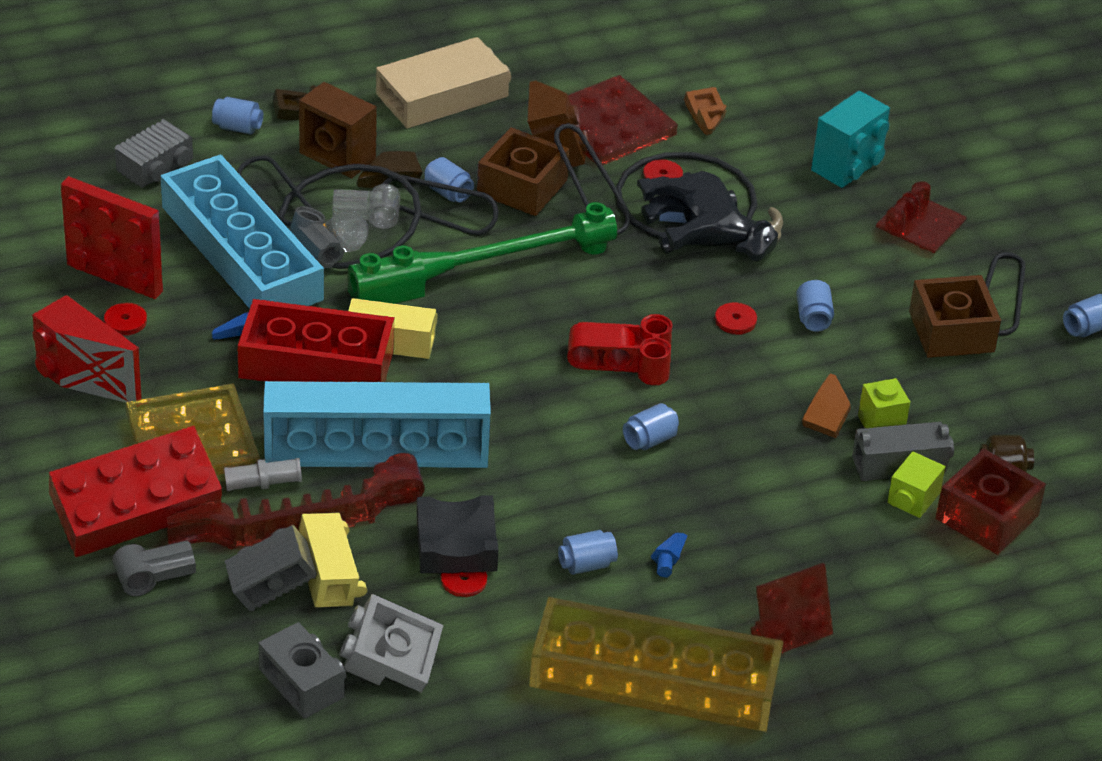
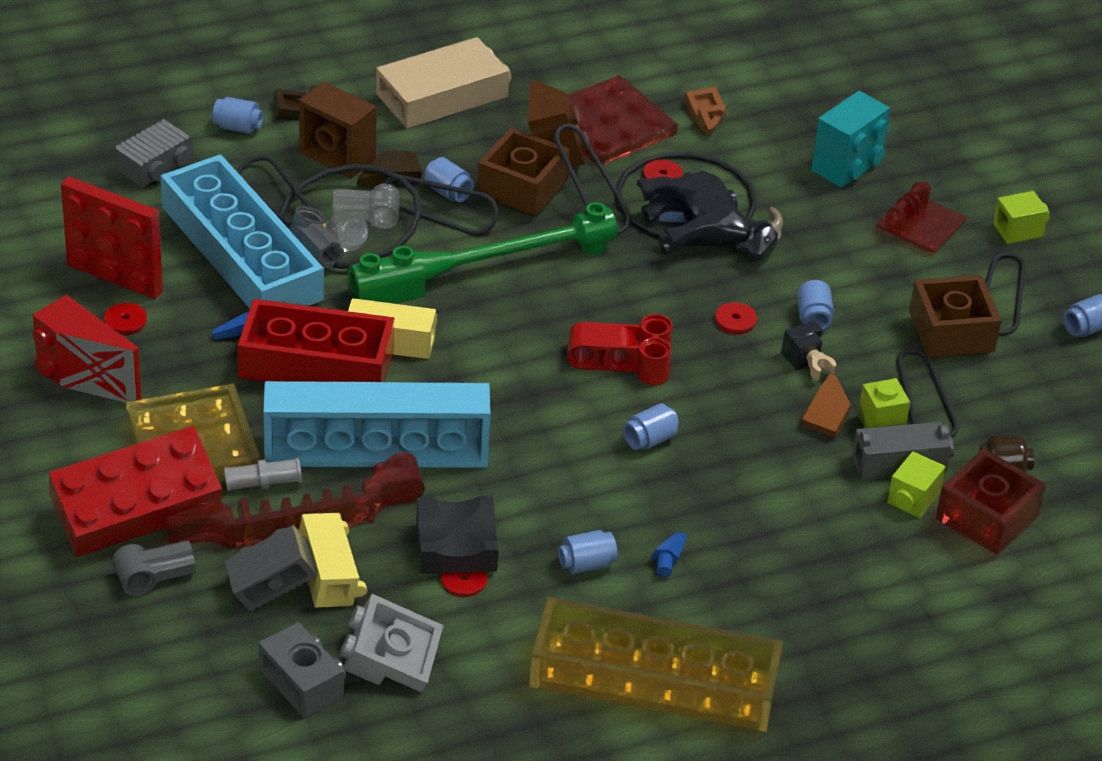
clear red hinge [750,563,833,658] -> none
none -> black piece [781,321,836,381]
none -> black piece [897,349,959,438]
none -> lime brick [993,191,1049,244]

